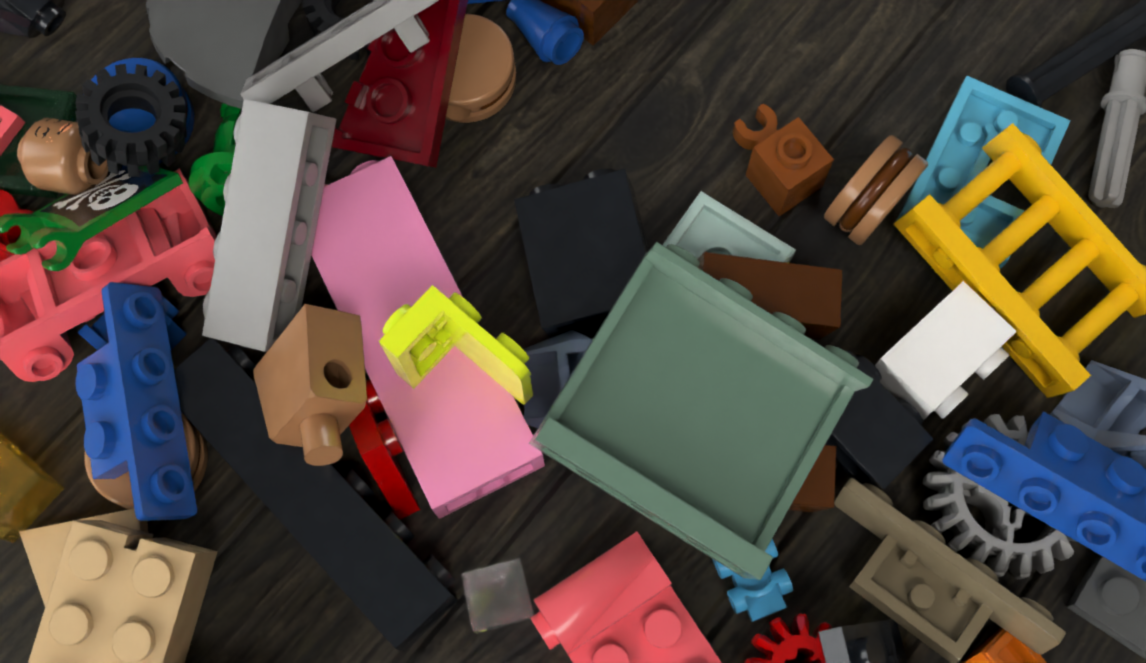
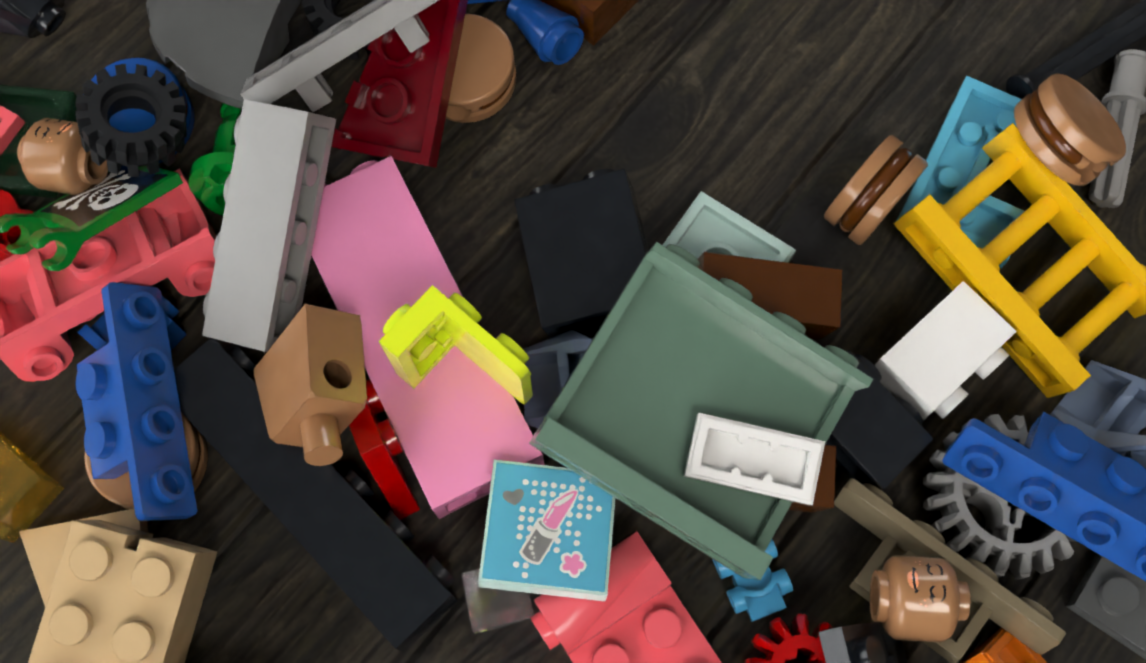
dark orange brick [733,104,834,216] -> none
none -> medium azure tile [478,459,615,602]
none -> white plate [683,413,826,505]
none -> medium nougat head [869,555,971,642]
none -> medium nougat head [1014,73,1126,186]

